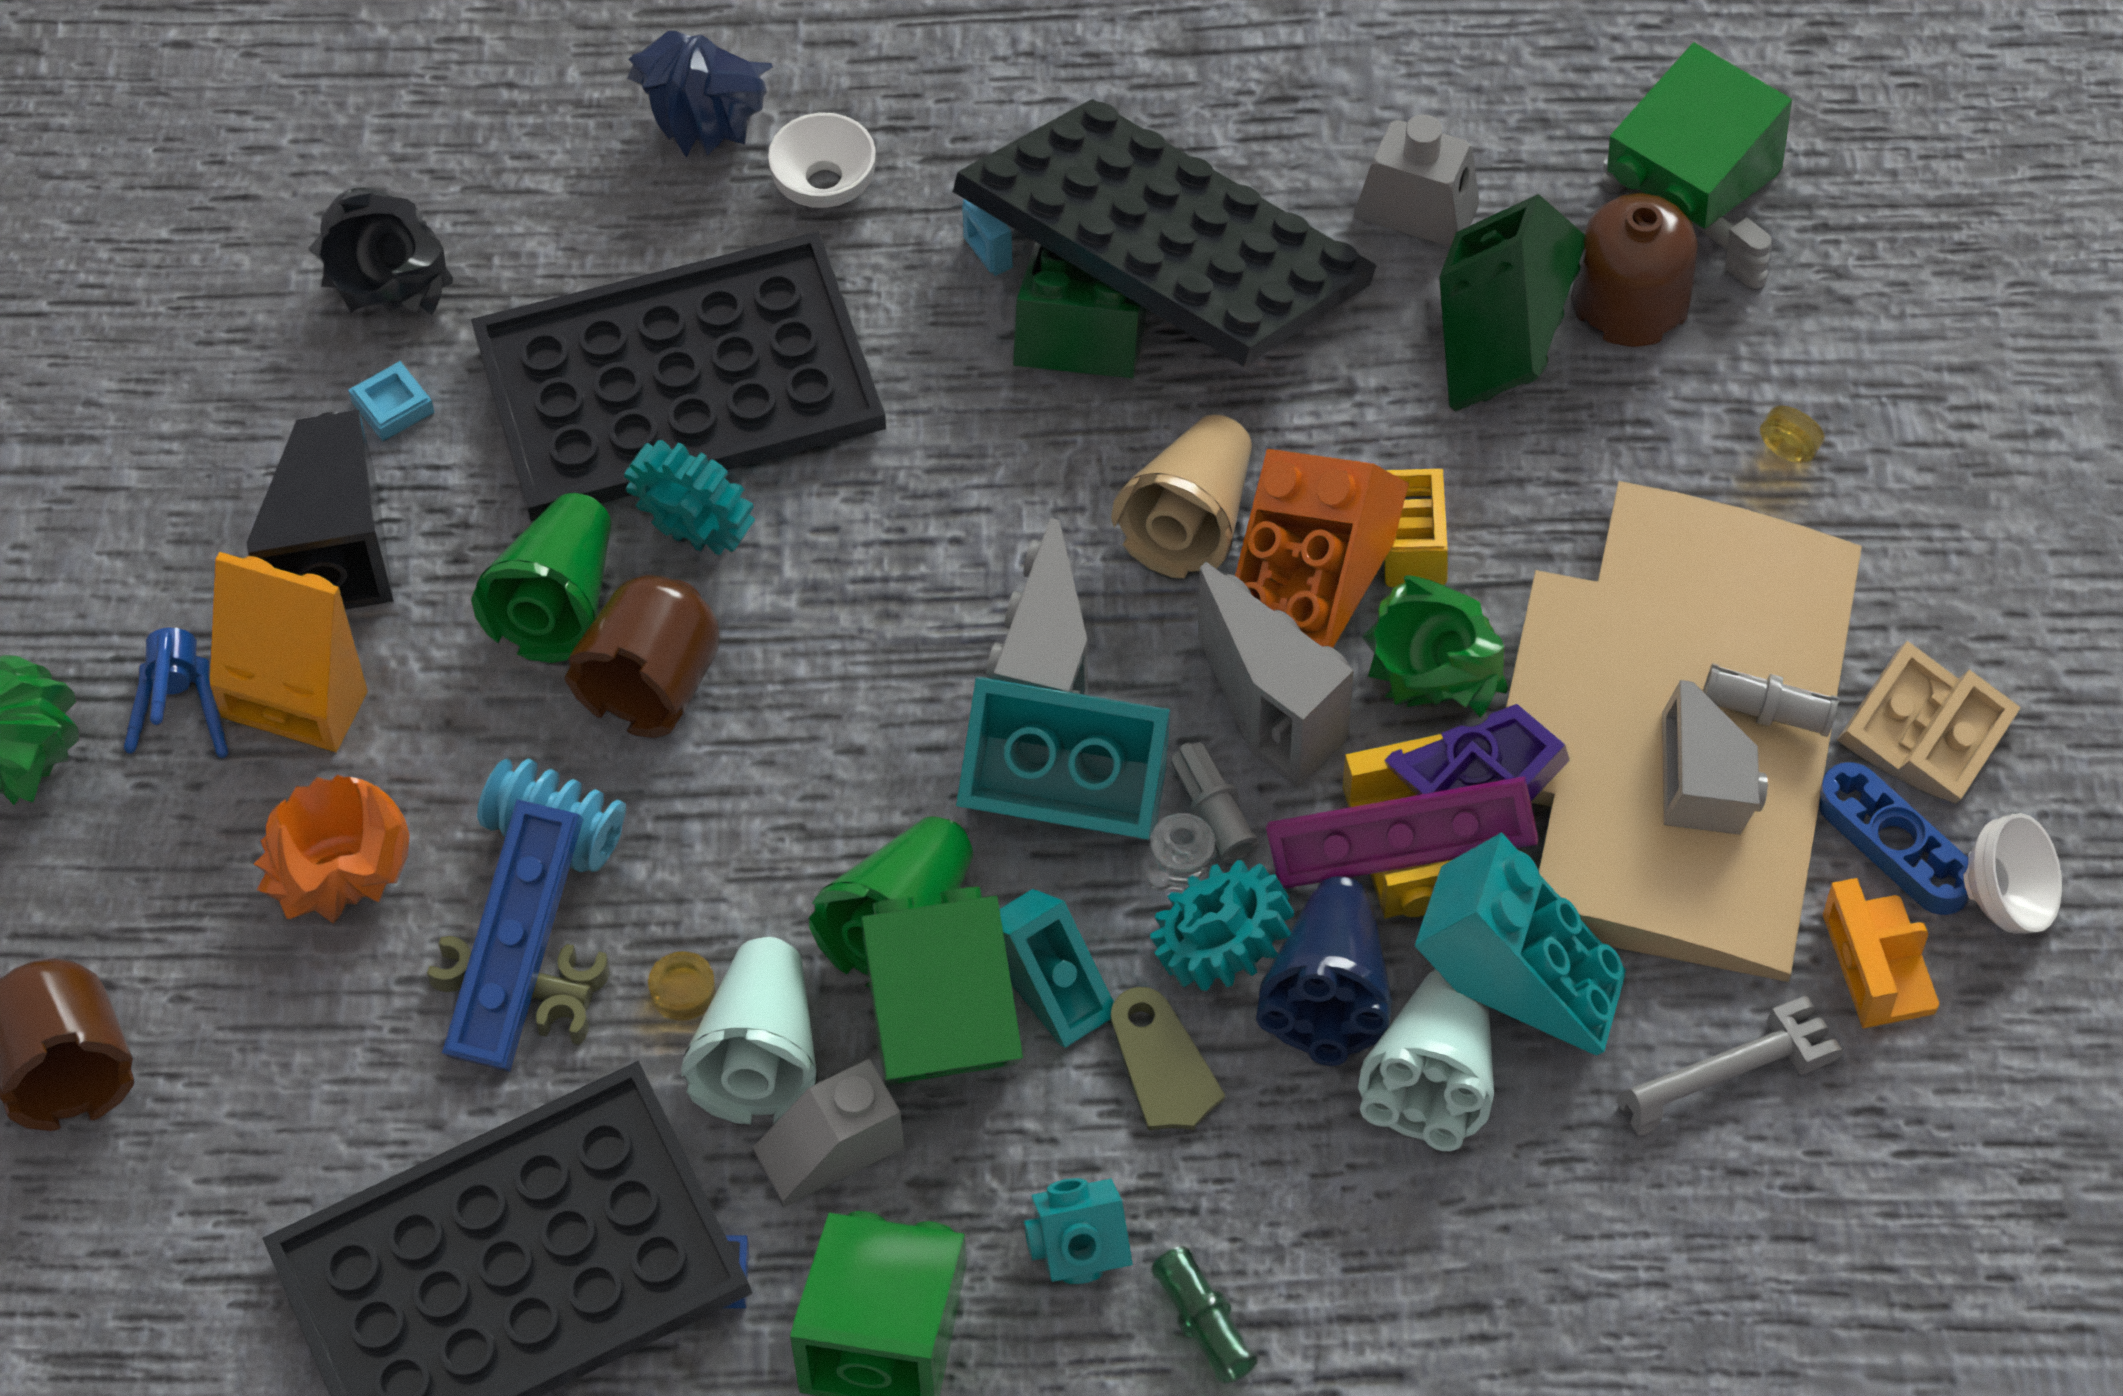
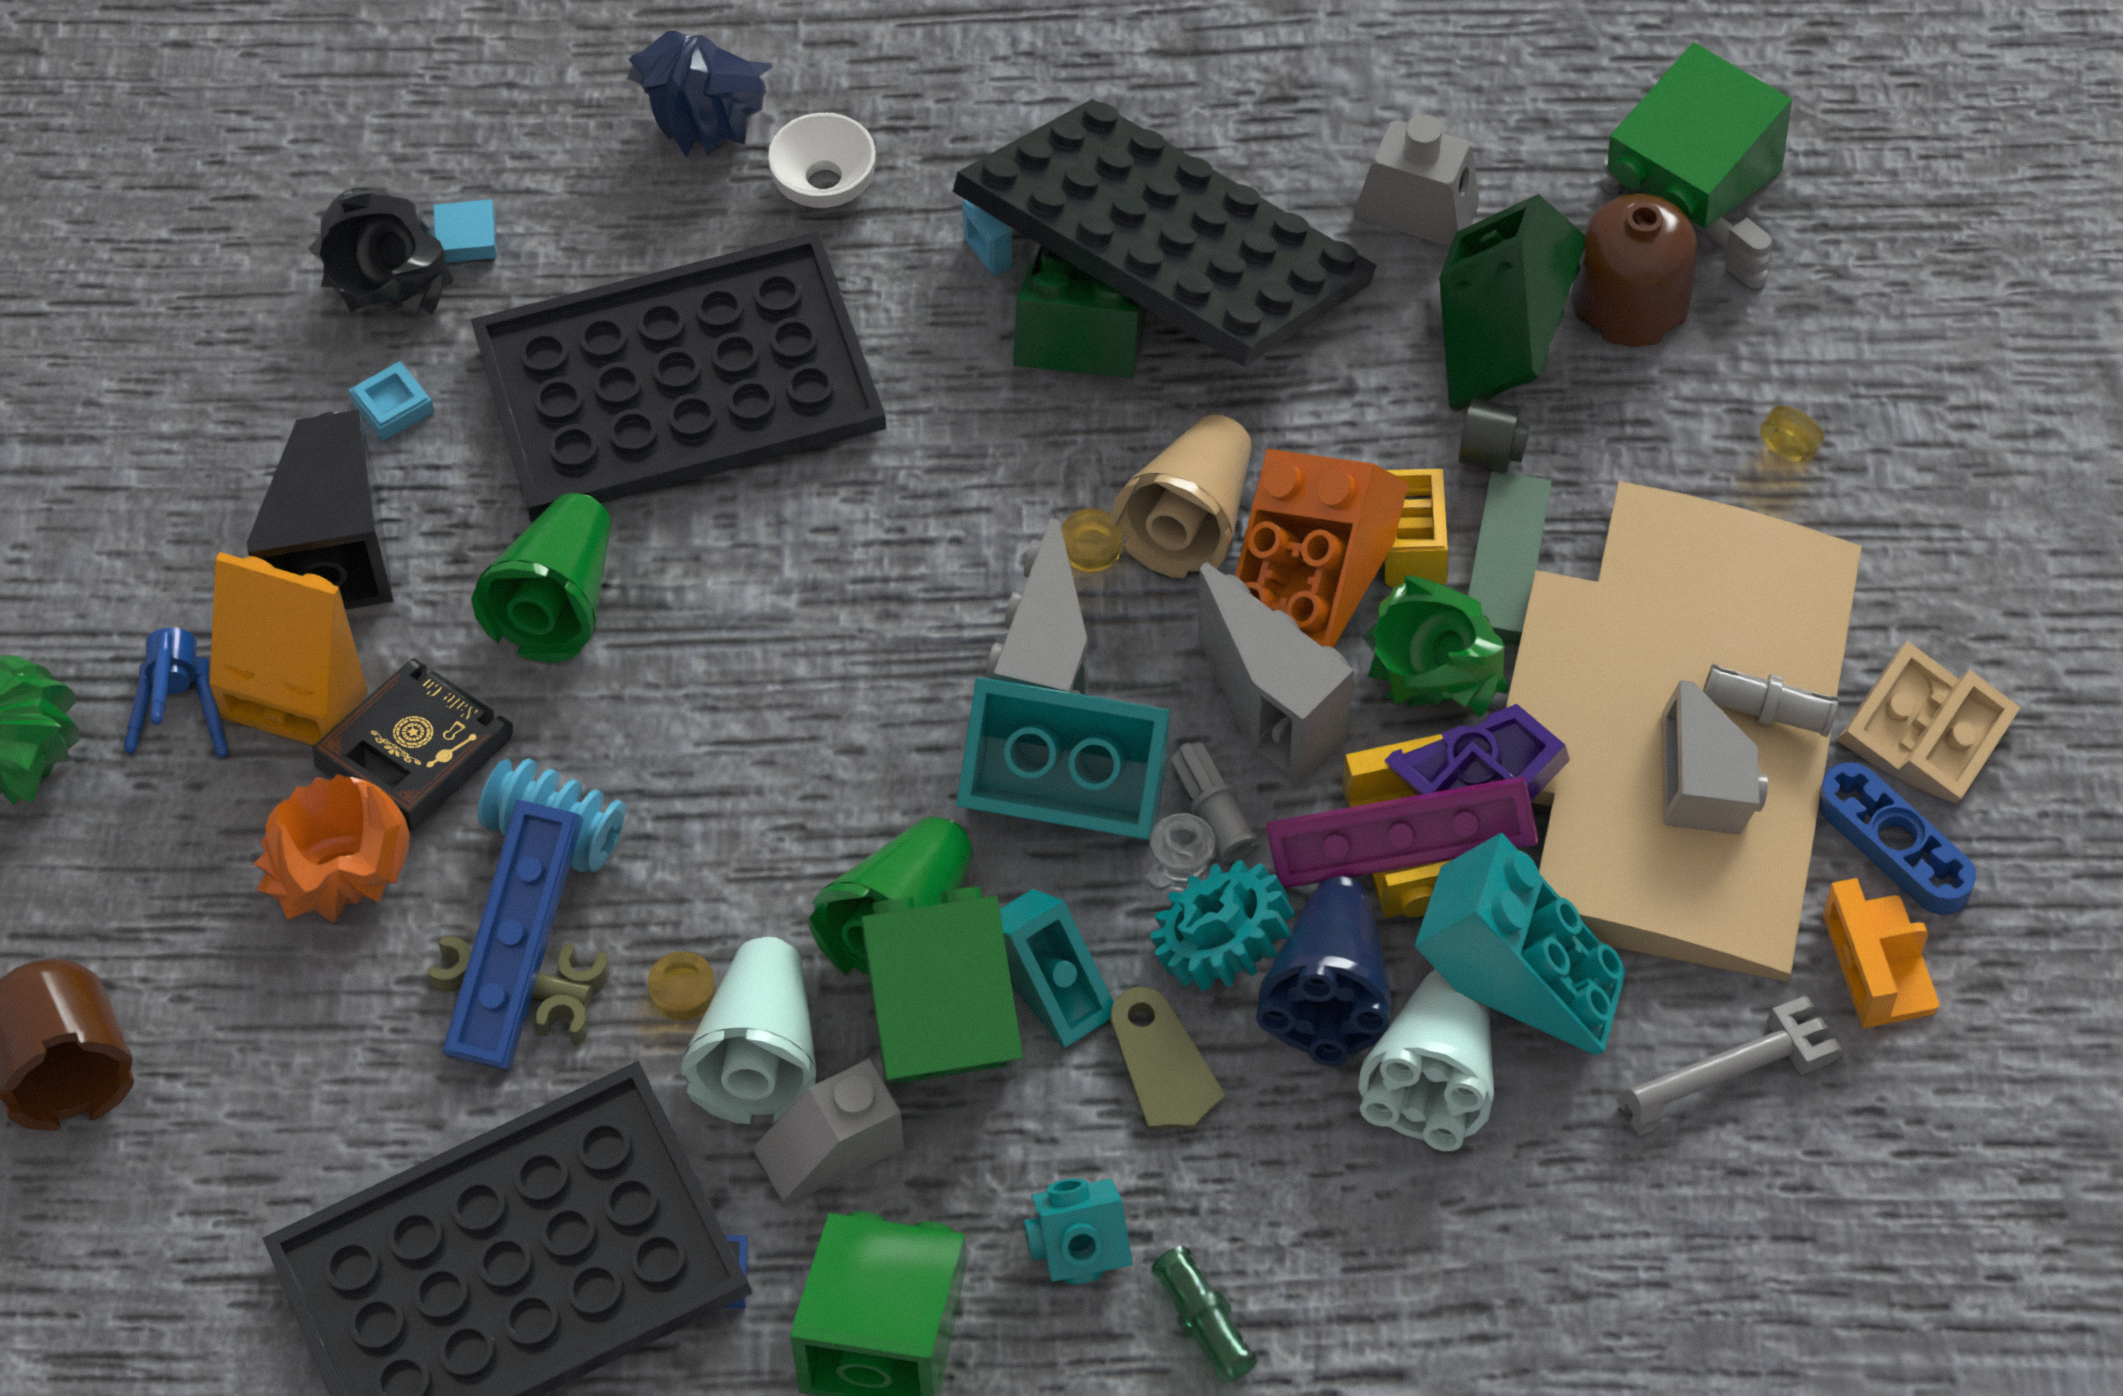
reddish brown cylinder [565,575,720,738] -> none
teal gear [624,440,755,555] -> none
white piece [1963,813,2062,934] -> none
none -> black container [312,658,513,832]
none -> medium azure tile [433,199,497,263]
none -> clear yellow tile [1061,508,1123,572]
none -> pearl dark grey plate [1458,399,1529,473]
none -> sand green tile [1468,471,1552,644]

